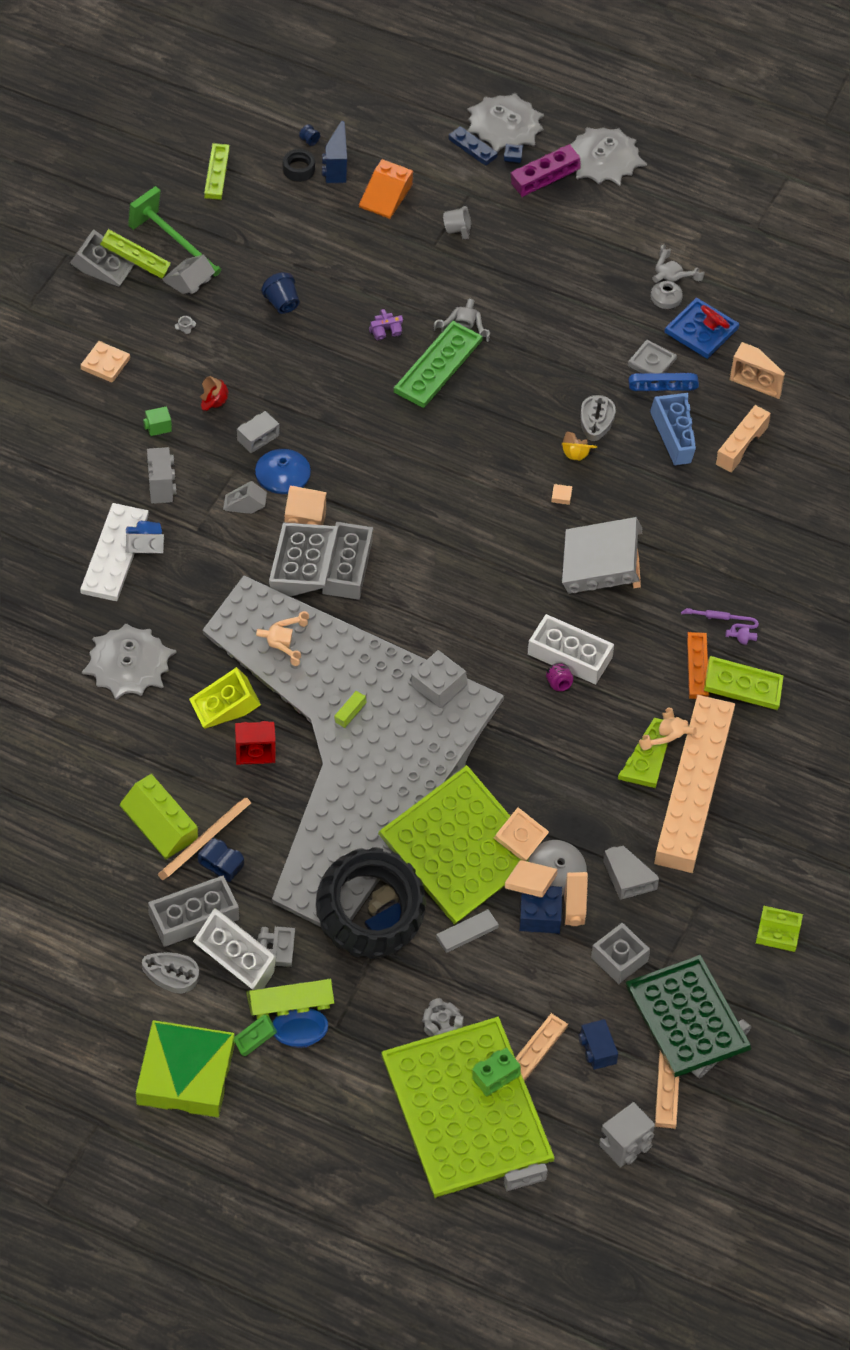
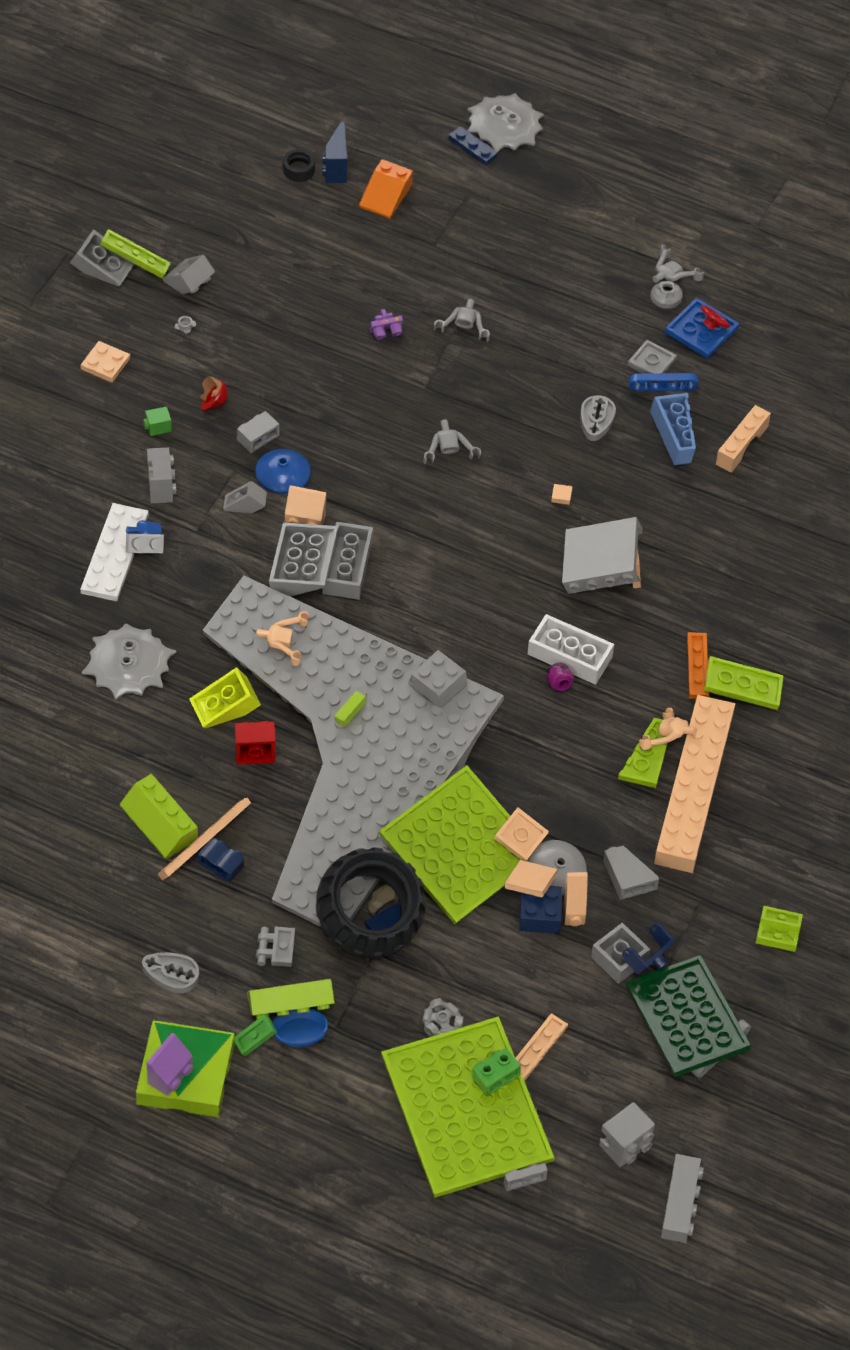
bright green tile [128,186,221,277] -> none
light grey brick [148,876,239,947] -> none
white slope [193,908,276,990] -> none
lime plate [204,143,230,200] -> none
dark blue piece [261,272,300,314] -> none
dark blue wheel [299,124,321,146] -> none
bright green plate [394,321,483,408] -> none
light grey tile [436,910,499,953] -> none
light grey piece [443,206,471,239] -> none
dark blue plate [504,144,523,163] -> none
magenta brick [511,144,581,197] -> none
yellow piece [562,432,597,460] -> none
light grey piece [570,127,647,186] -> none
dark blue brick [578,1019,618,1070] -> none
light nougat plate [655,1051,679,1129] -> none
medium lavender piece [681,608,759,645] -> none
light nougat slope [730,342,785,399] -> none
none -> medium lavender slope [147,1033,194,1096]
none -> light grey piece [423,420,481,464]
none -> dark blue piece [622,923,675,975]
none -> light grey brick [661,1154,704,1243]

